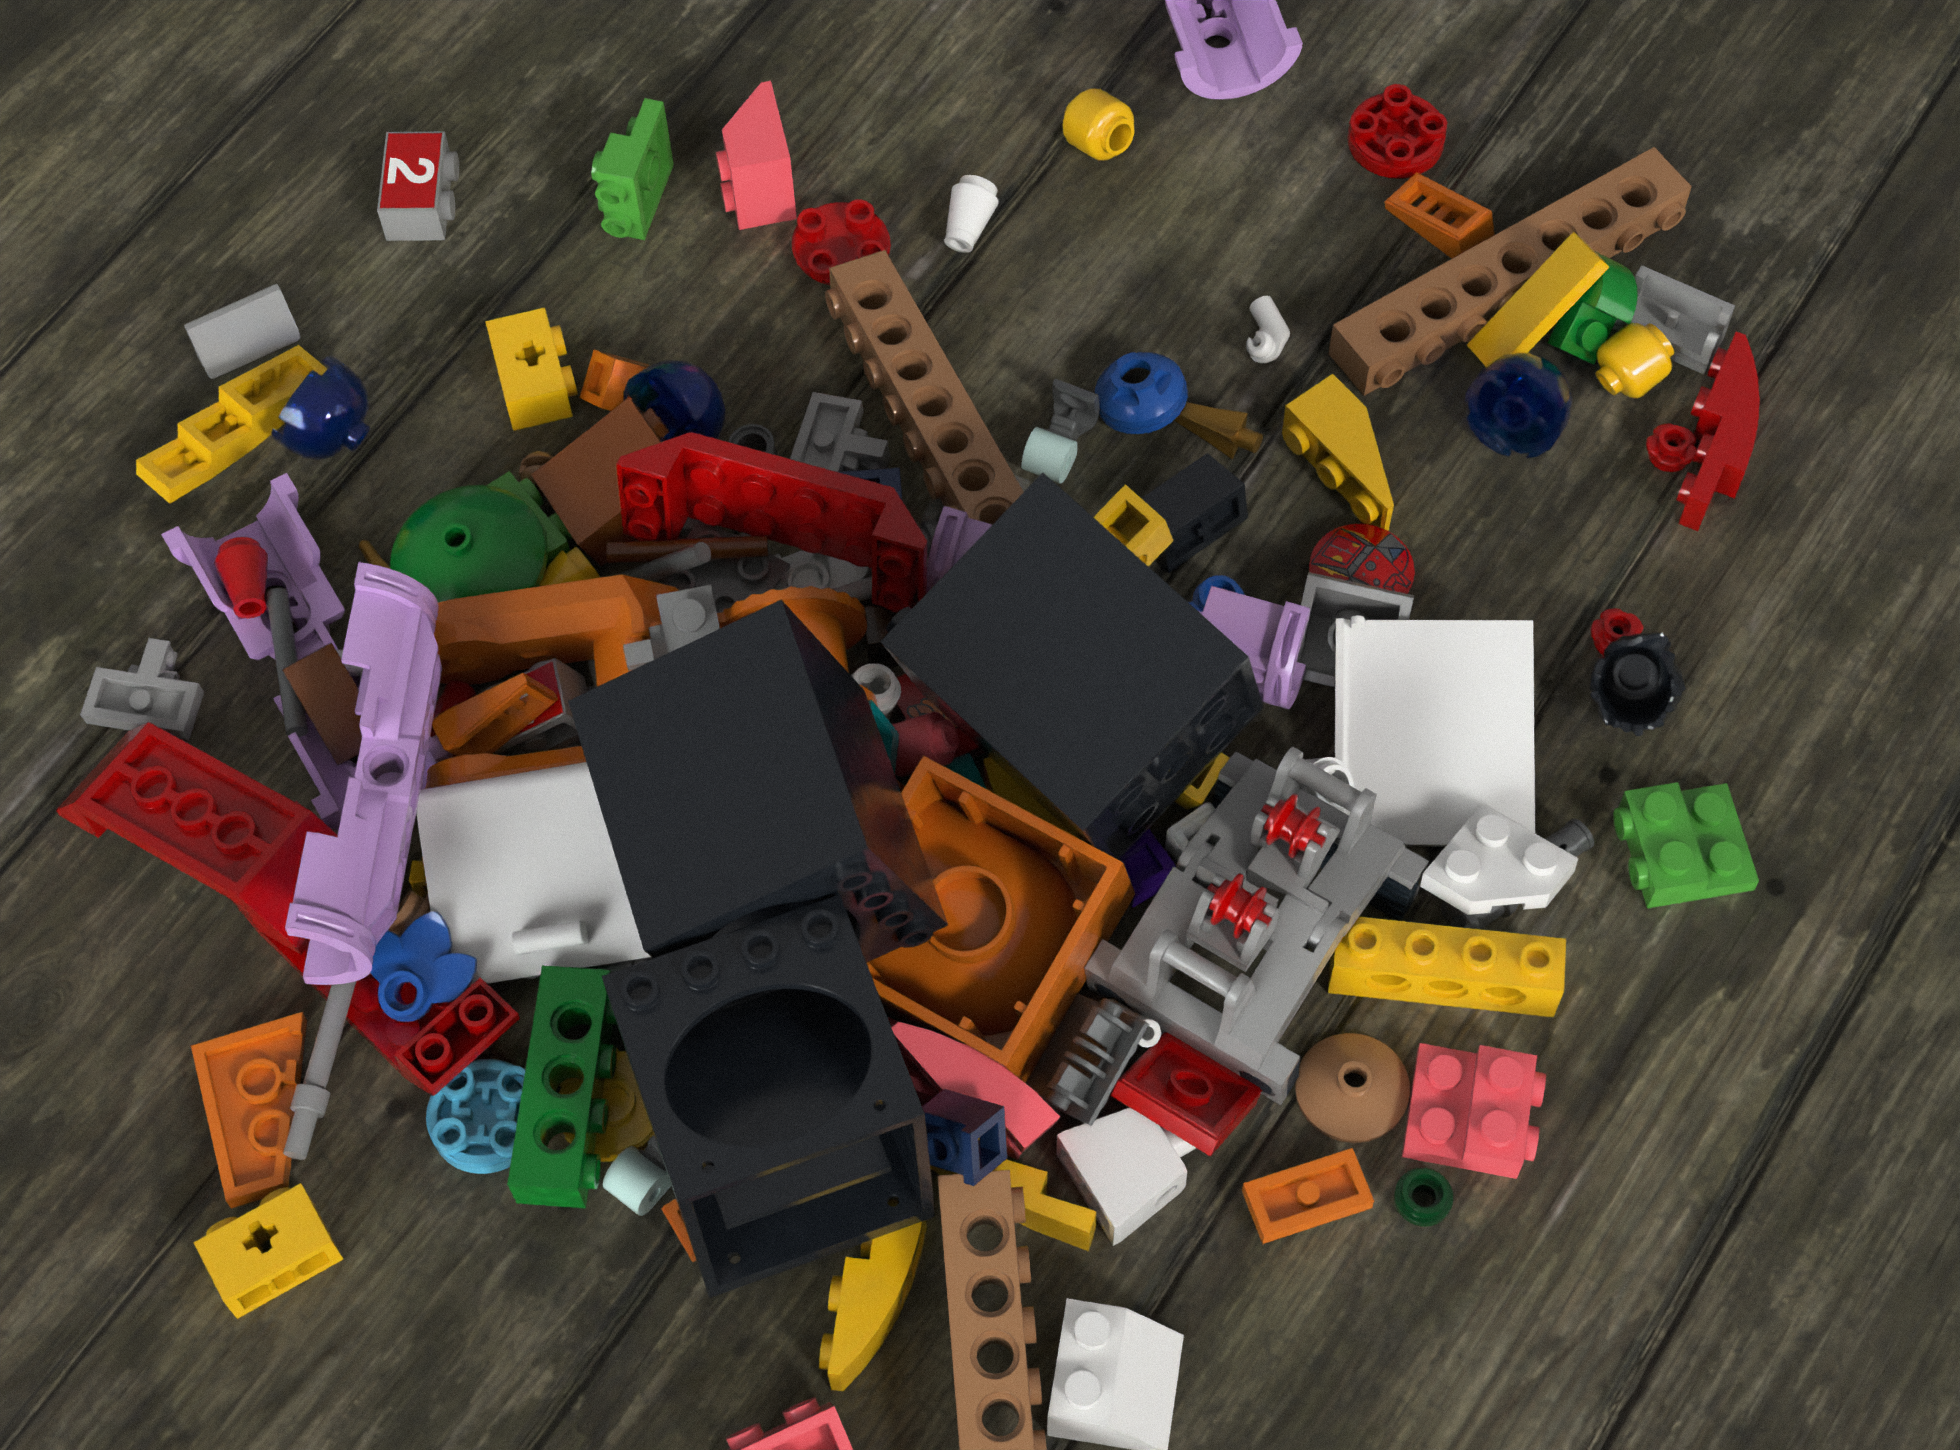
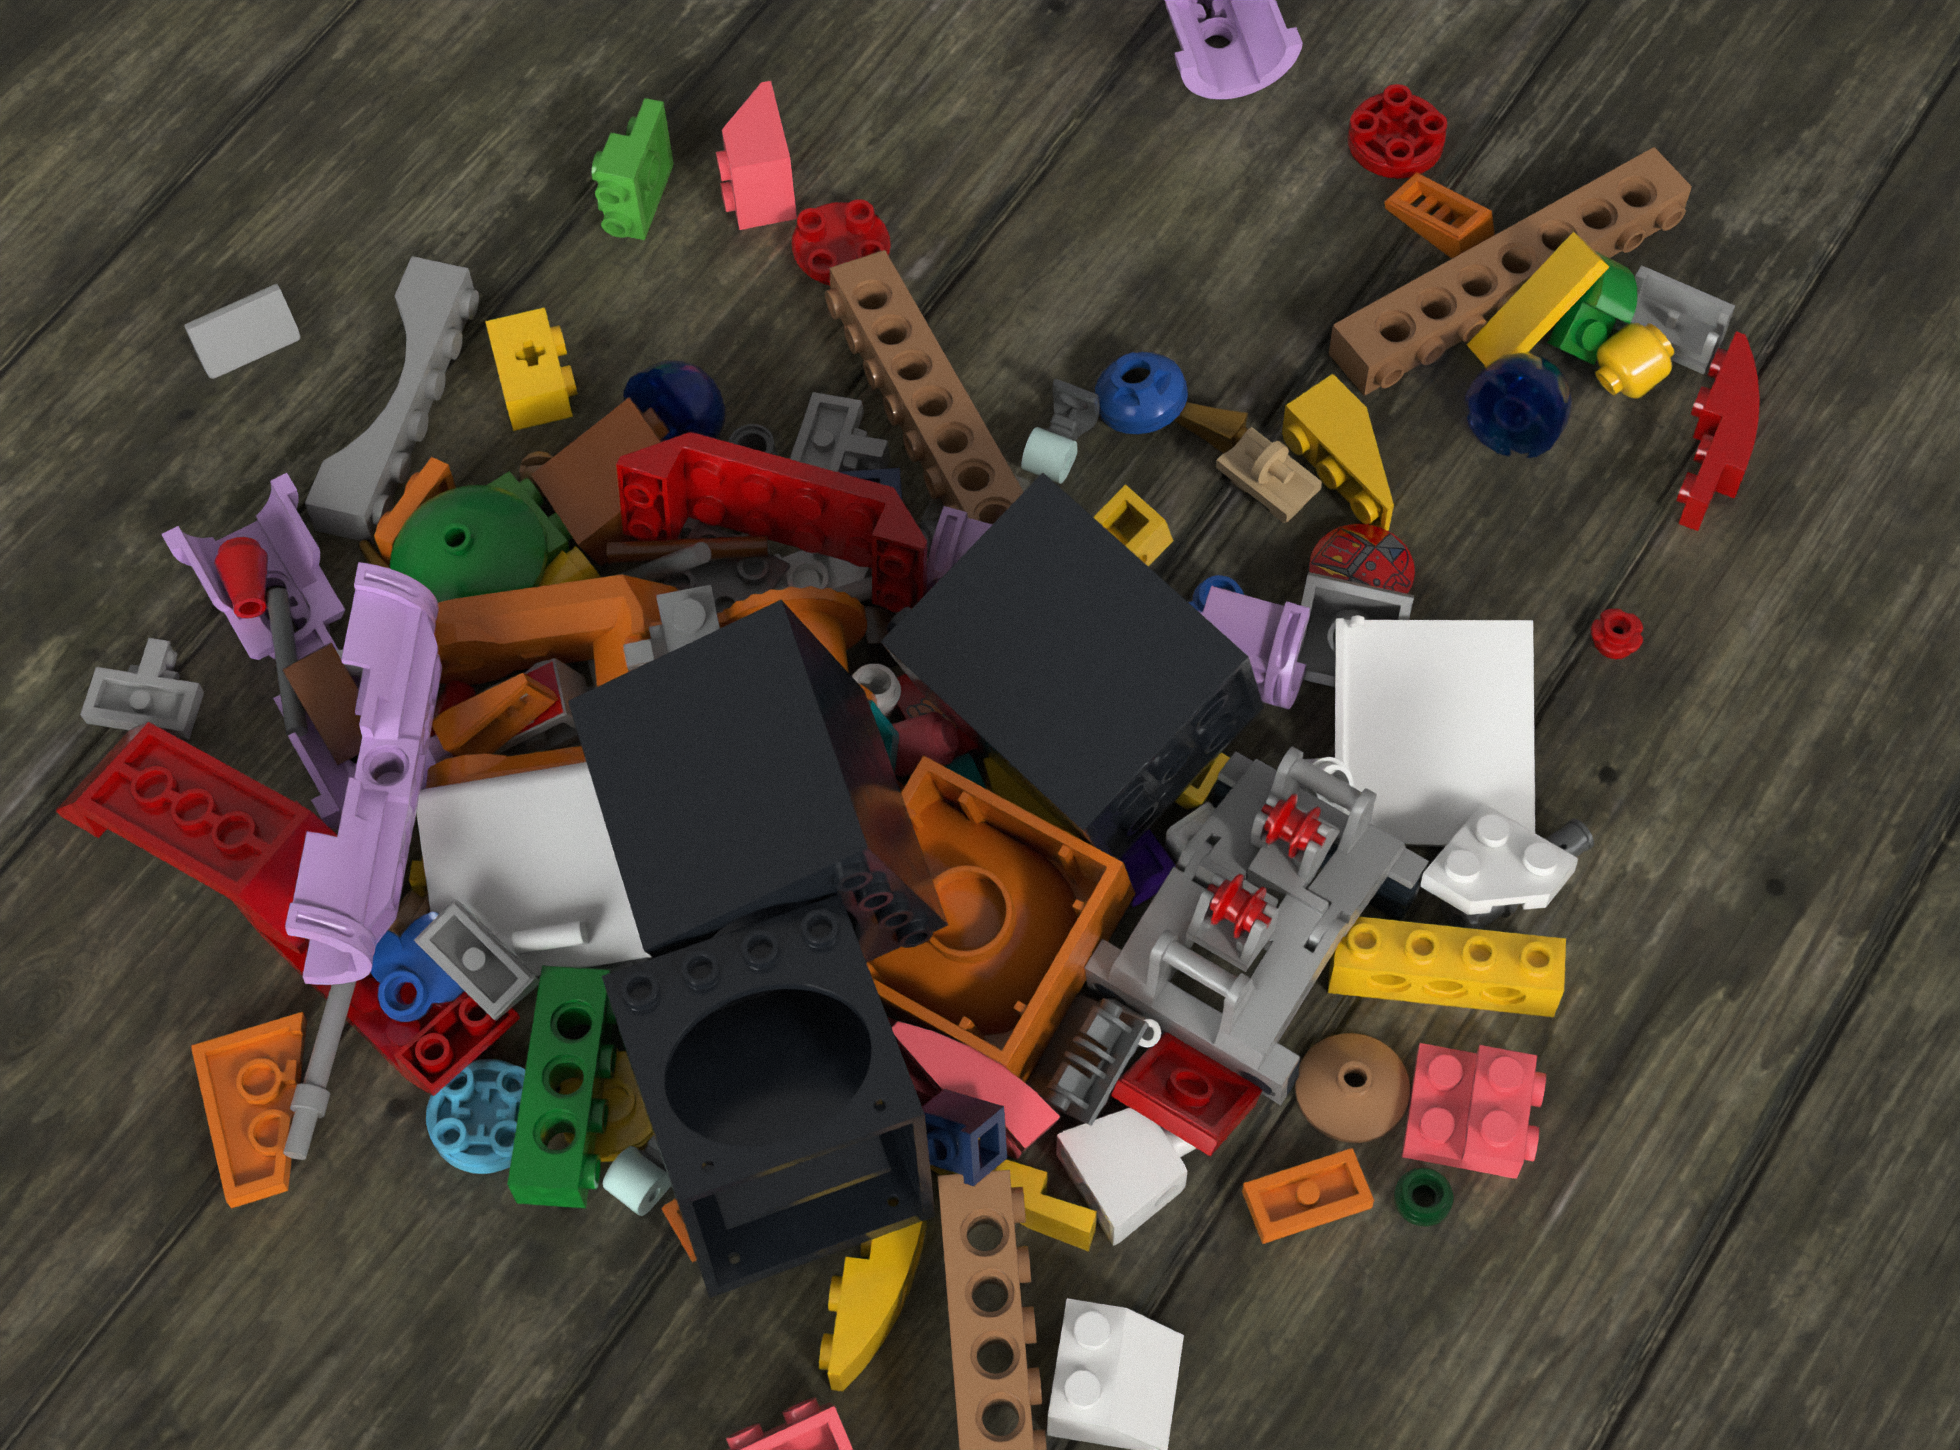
yellow slope [136,345,332,504] -> none
yellow brick [193,1183,343,1319] -> none
clear blue cylinder [271,355,370,460] -> none
brick [377,131,459,241] -> none
orange panel [579,349,668,413] -> none
white cone [944,175,999,253] -> none
yellow head [1063,89,1134,160] -> none
black hinge [1141,453,1248,573] -> none
white arm [1246,296,1290,363] -> none
black hair [1589,632,1686,737] -> none
bright green plate [1613,782,1759,908] -> none
red plate [1646,423,1697,472] -> none
none -> light grey arch [305,256,479,544]
none -> orange plate [374,457,456,565]
none -> light grey slope [414,899,540,1021]
none -> tan hips [1216,427,1322,523]

